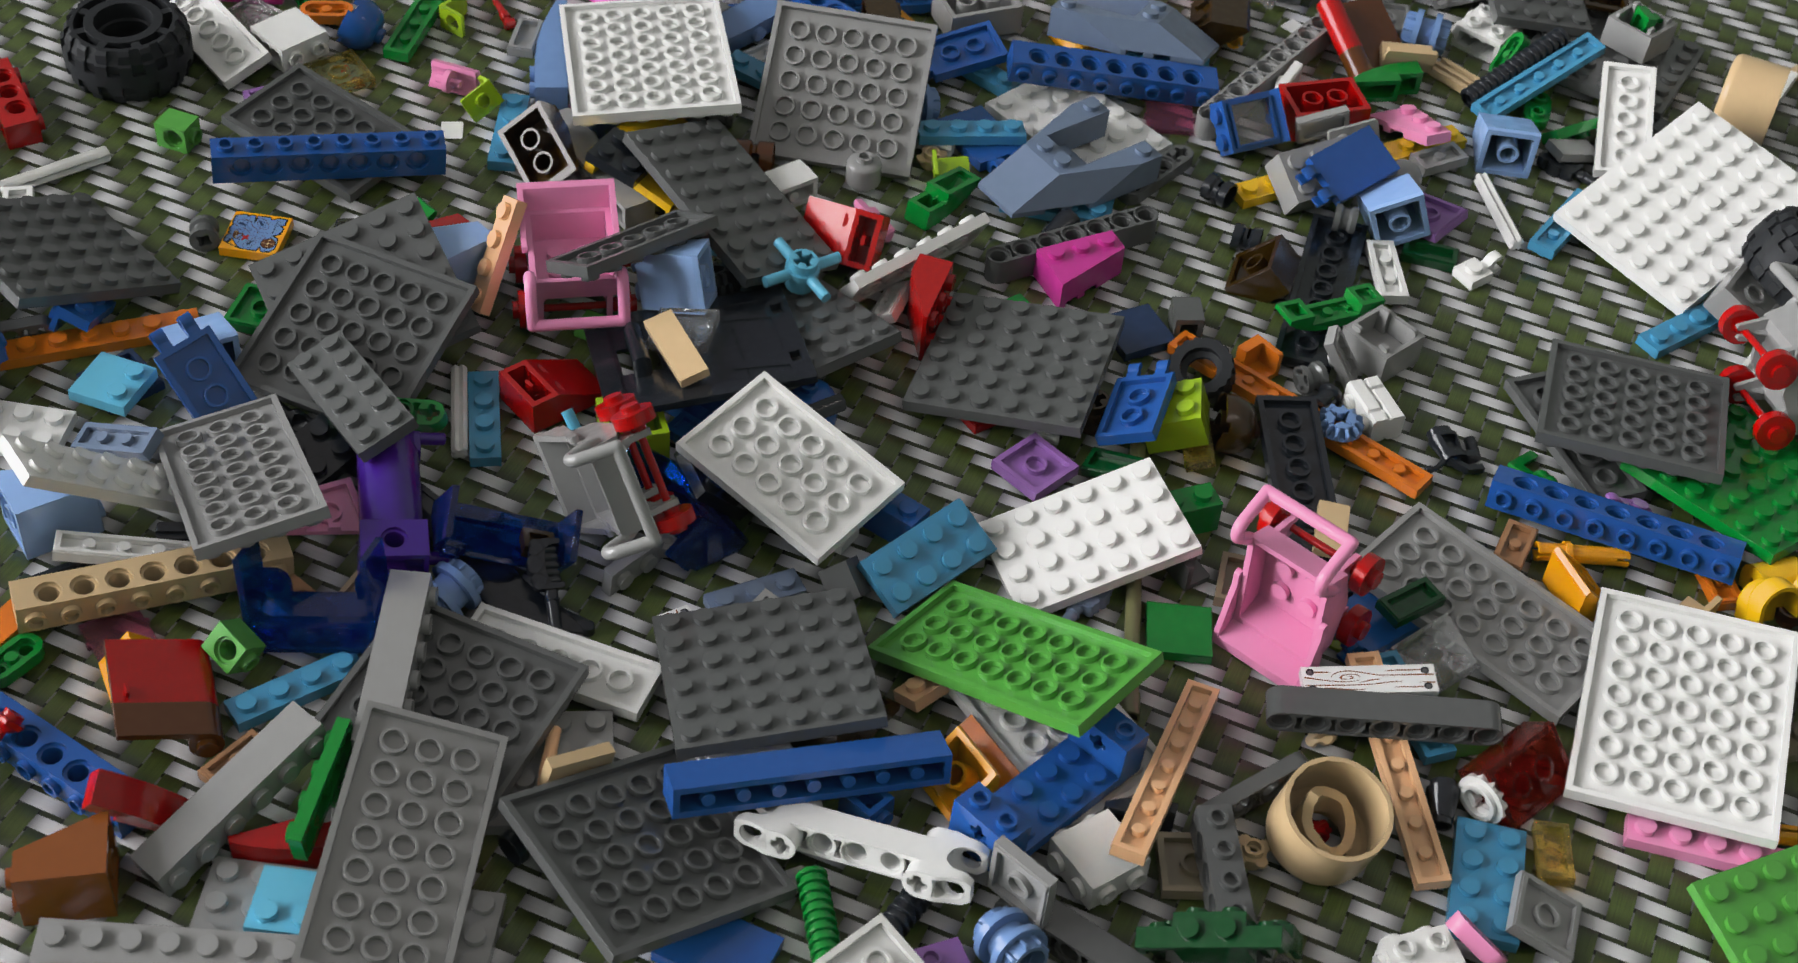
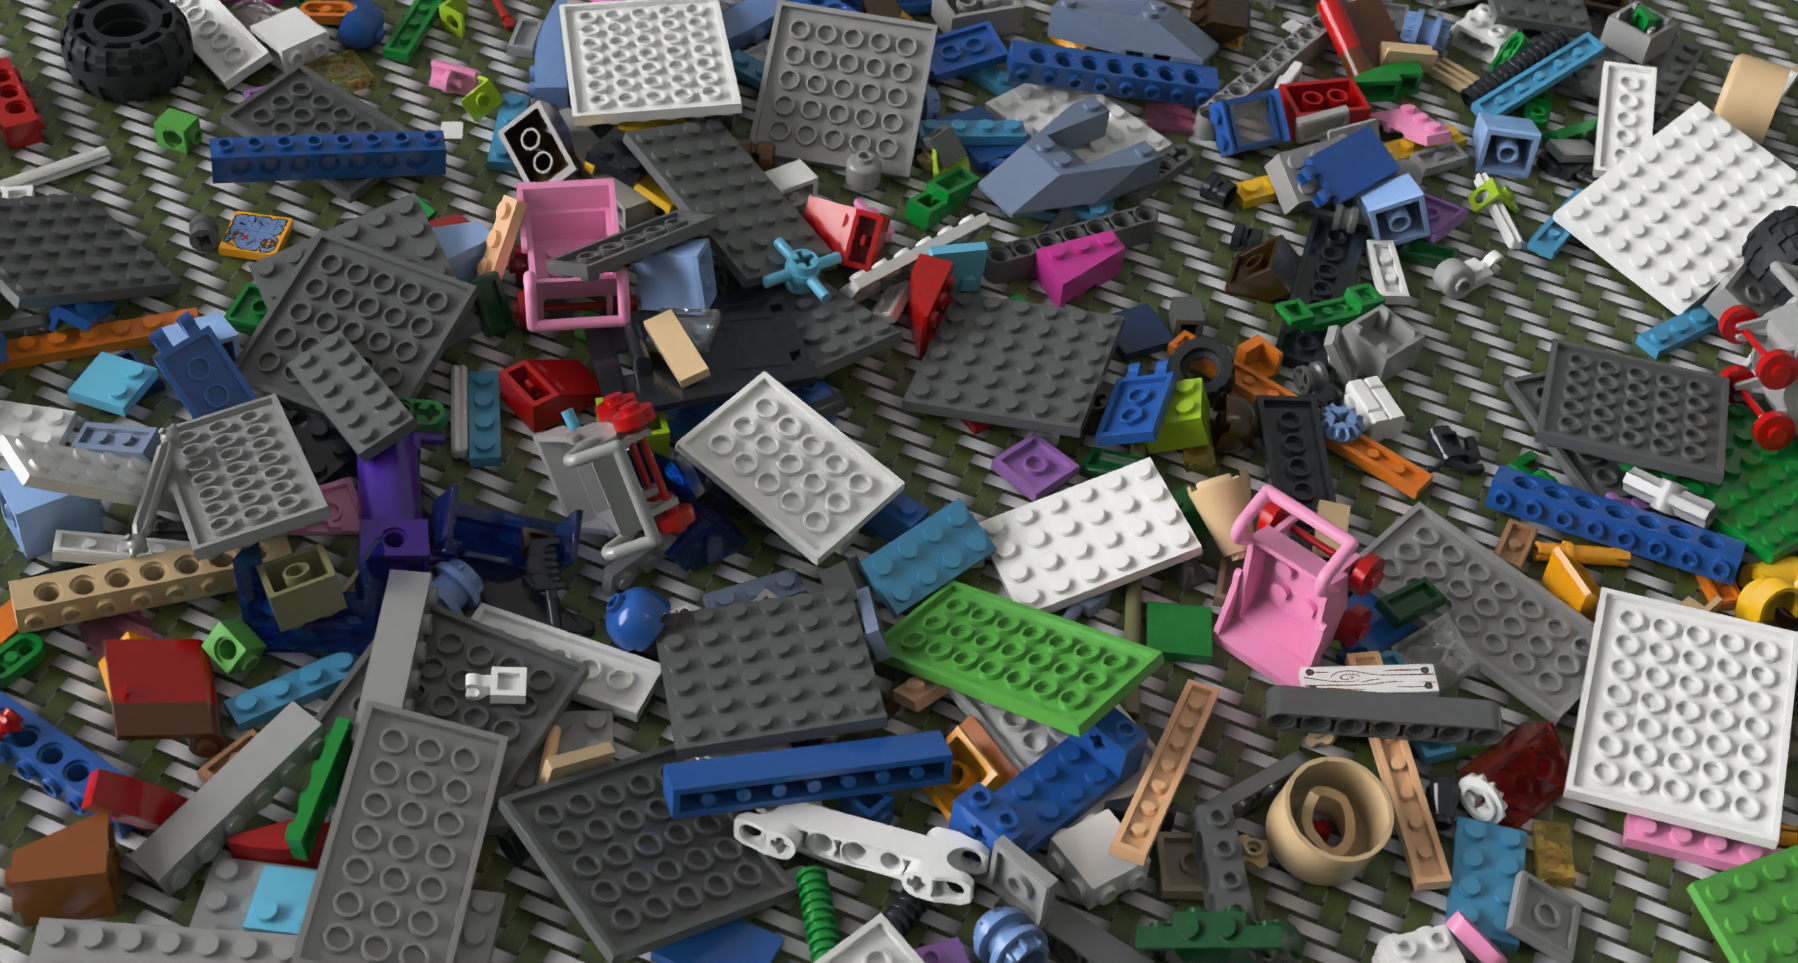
none -> light grey wheel [124,423,182,559]
none -> olive brick [256,543,348,632]
none -> white plate [465,667,527,704]
none -> dark green tile [467,270,515,338]
none -> blue cylinder [606,587,671,654]
none -> sand blue plate [855,586,891,662]
none -> dark grey panel [921,125,967,168]
none -> medium azure plate [928,241,988,293]
none -> tan cone [1187,470,1254,562]
none -> light grey head [1433,258,1476,300]
none -> lime bracket [1468,177,1520,214]
none -> light grey piece [1622,466,1719,529]

